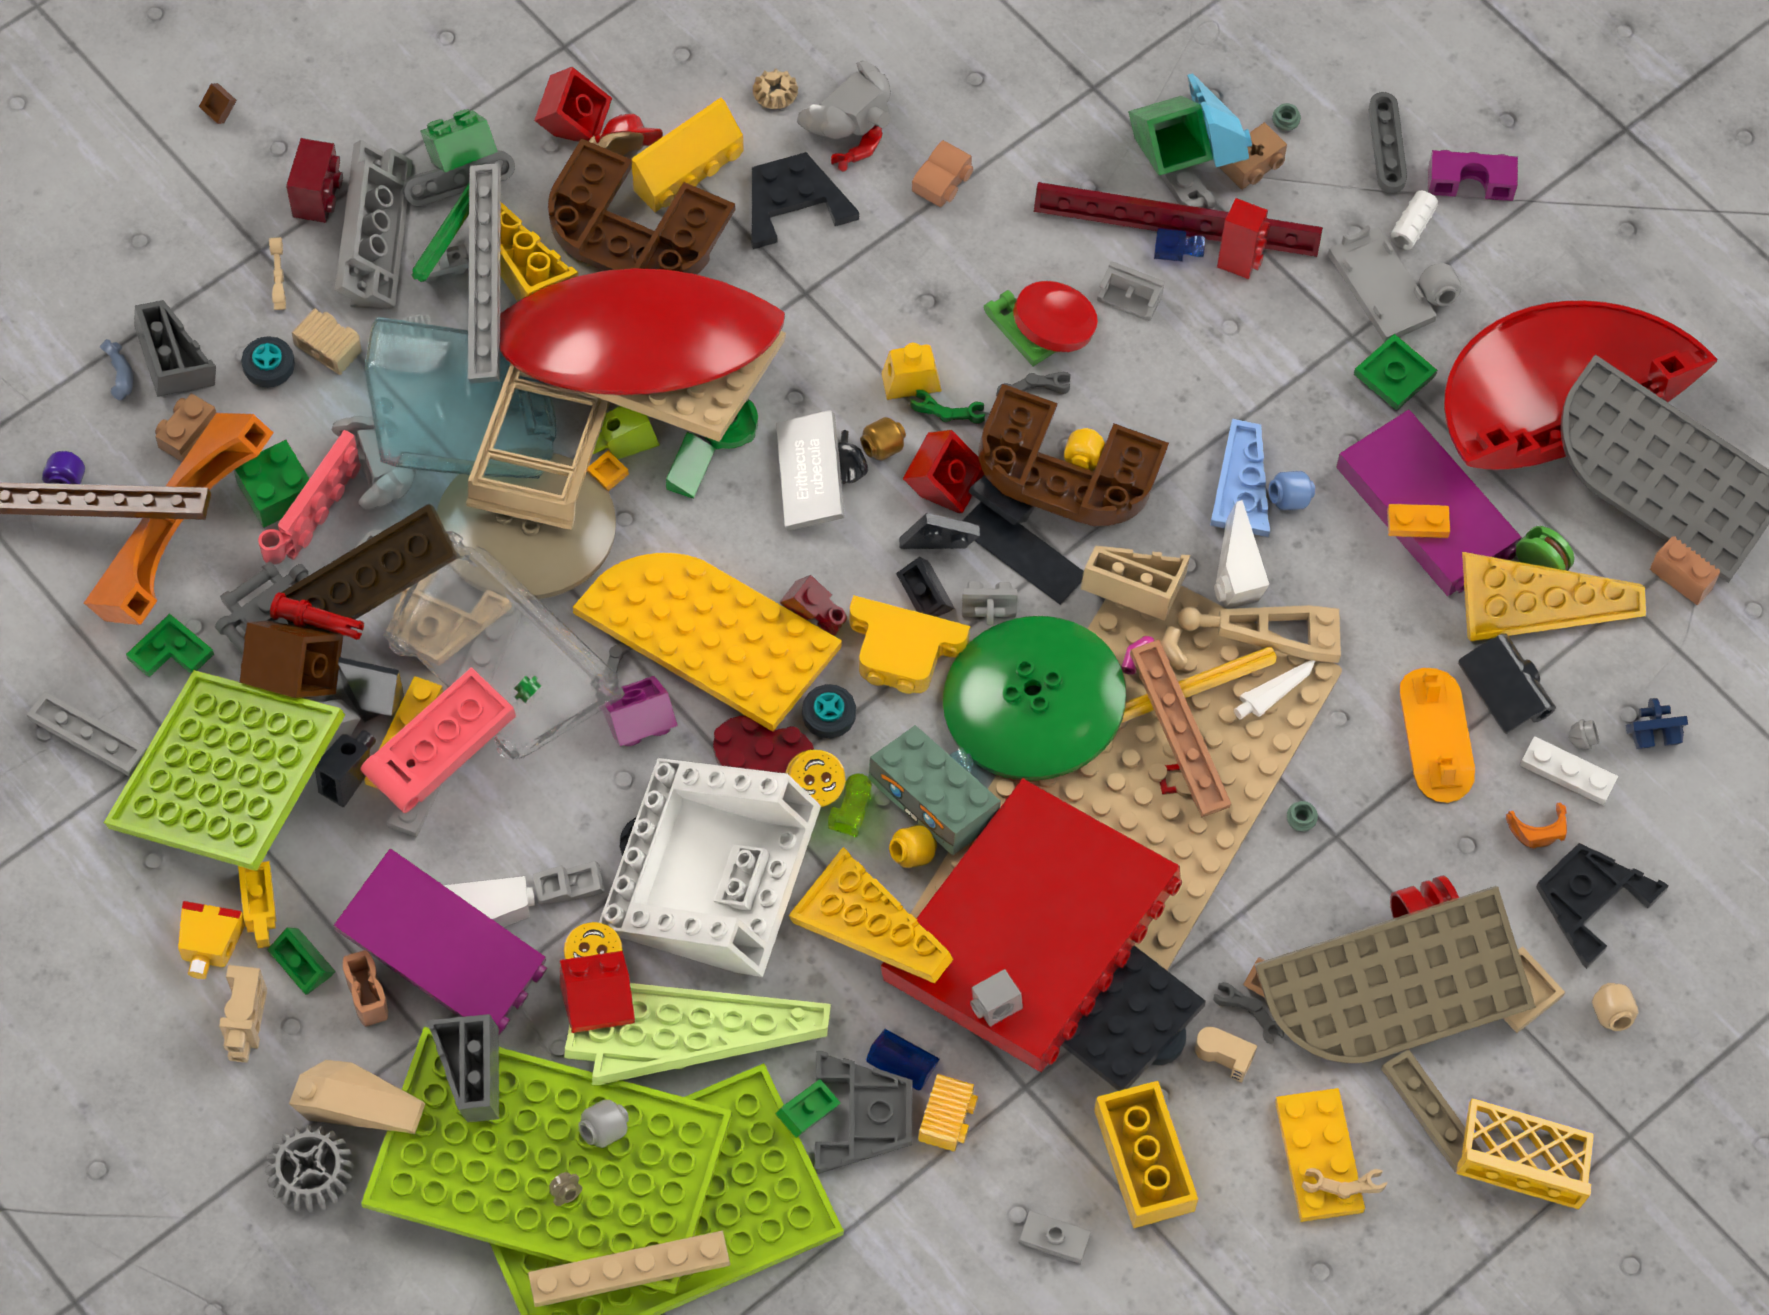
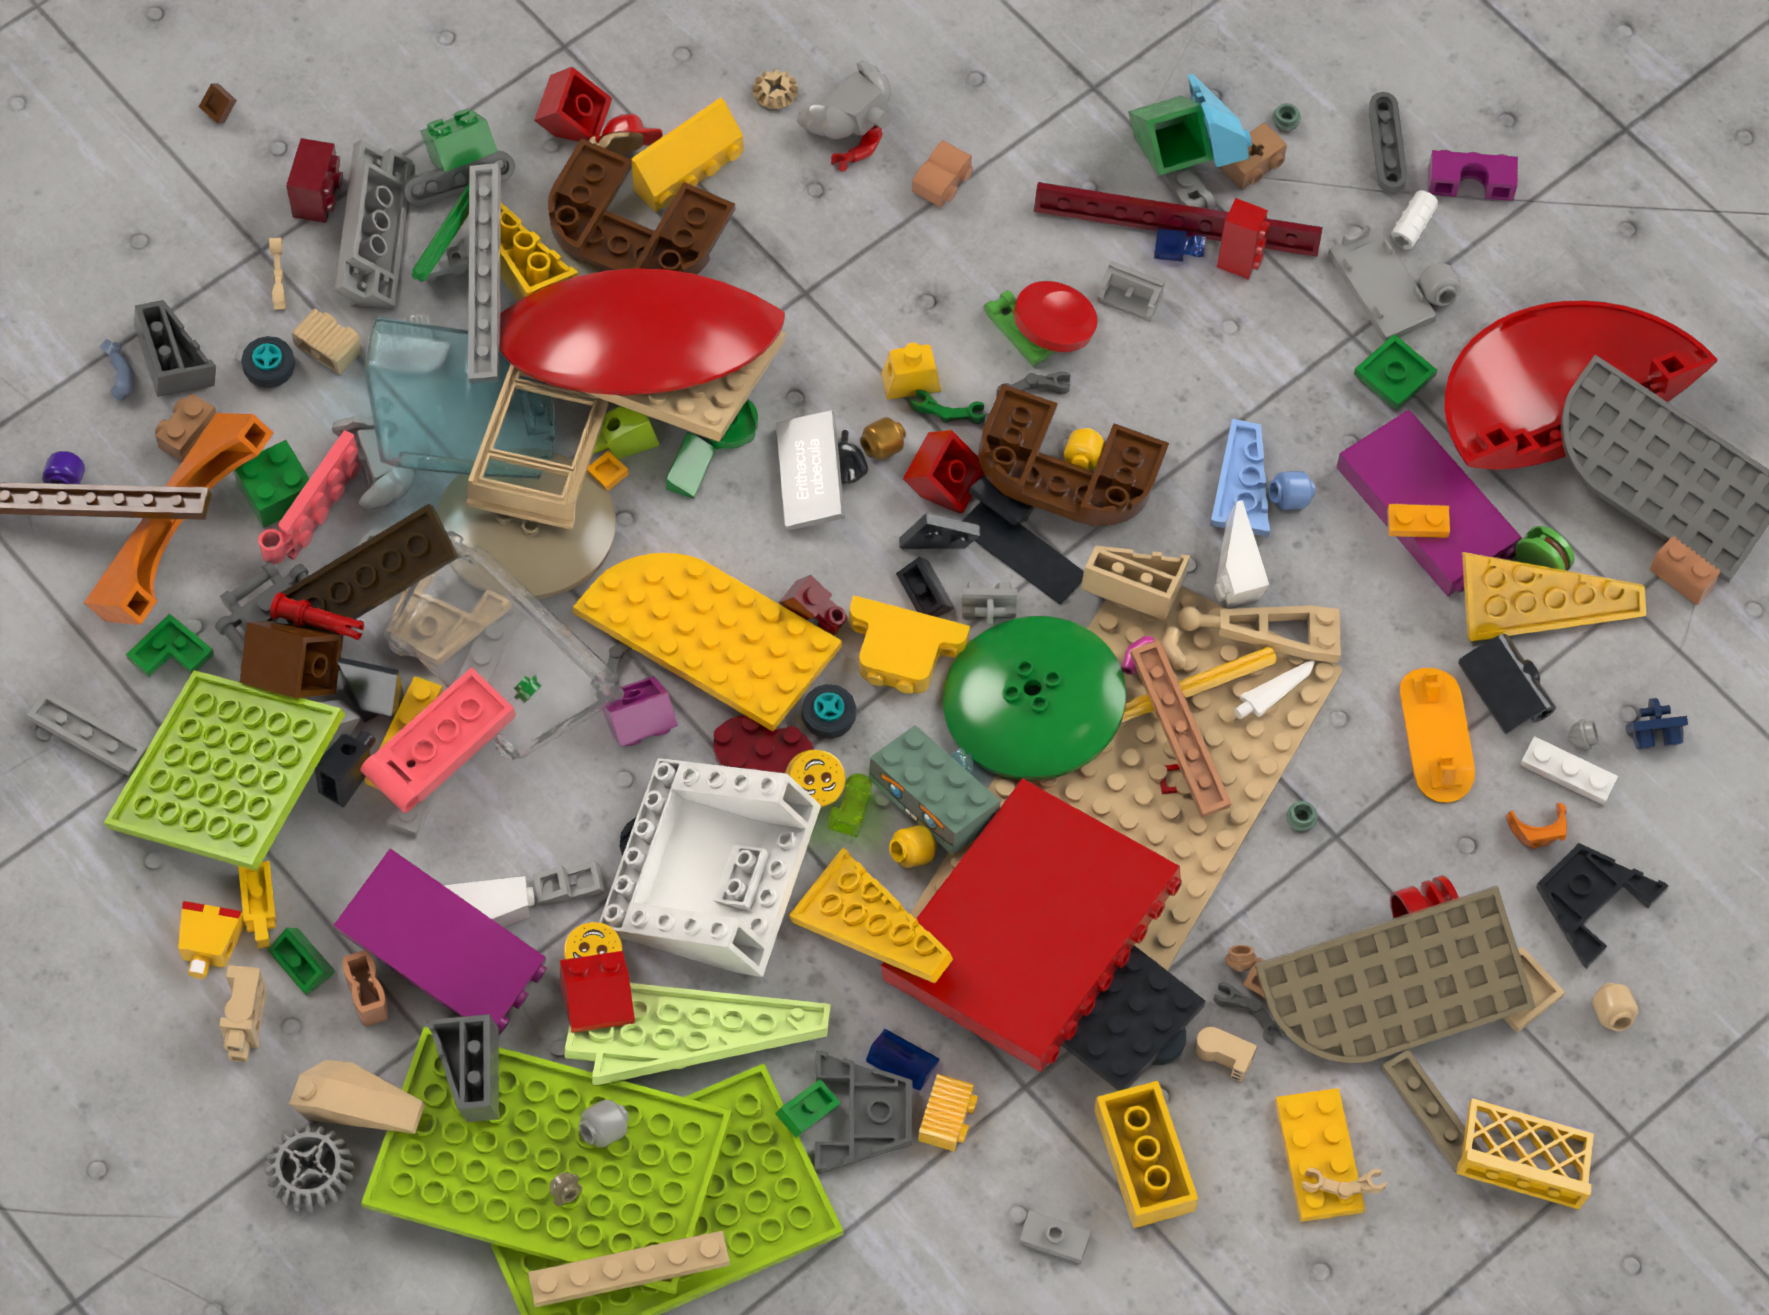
black wing [751,152,859,249] -> none
light grey brick [970,969,1023,1026] -> none
none -> medium nougat plate [1225,945,1257,972]

